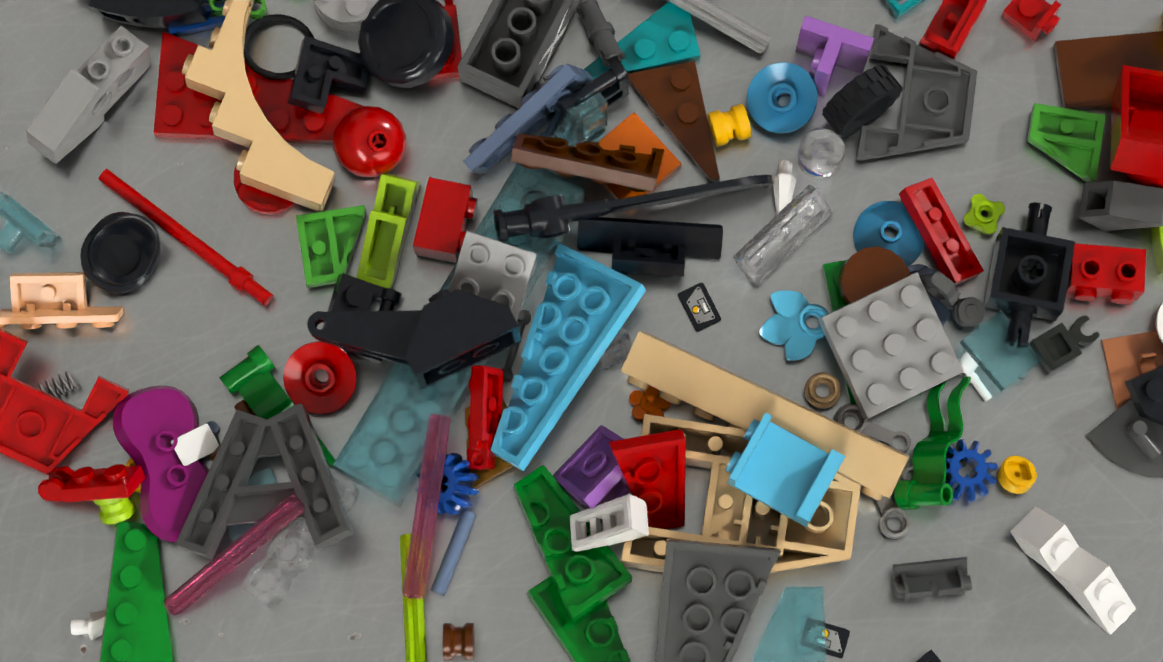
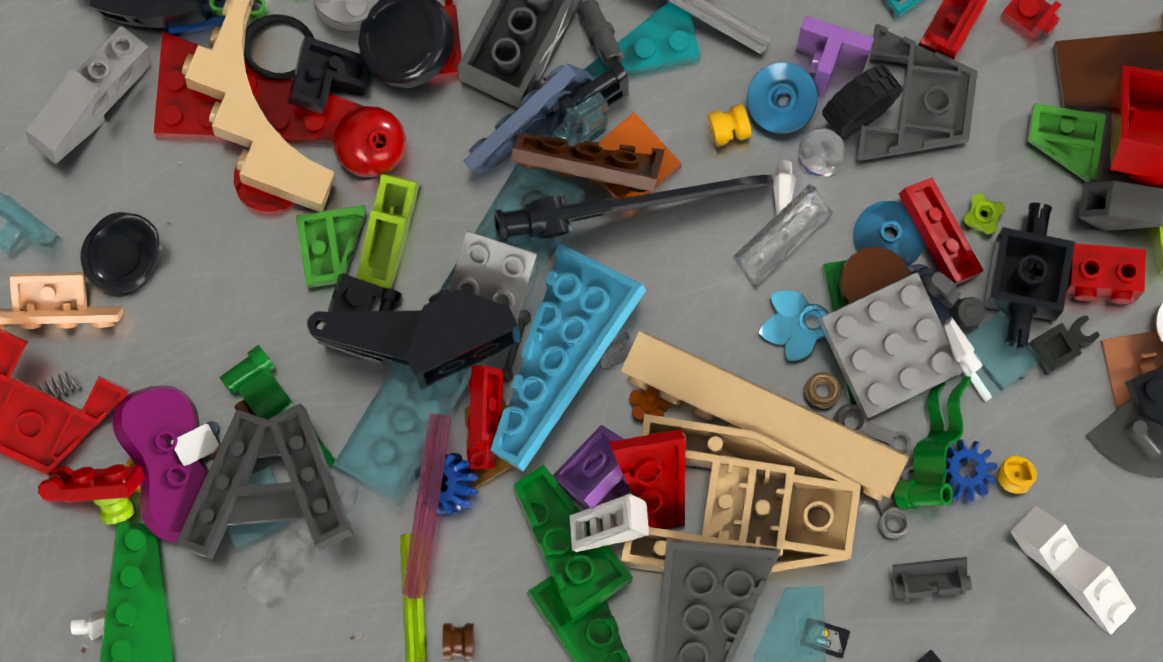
red bar [99,169,274,306] -> none
clear pink axle [164,495,305,616] -> none
red dish [283,341,357,414] -> none
red brick [413,177,478,263] -> none
sand blue piece [431,509,476,595] -> none
black bracket [577,217,723,278] -> none
reddish brown wing [628,61,720,183] -> none
black sticker [678,282,721,331] -> none
medium azure panel [725,412,845,527] -> none
none -> white bar [944,317,983,374]

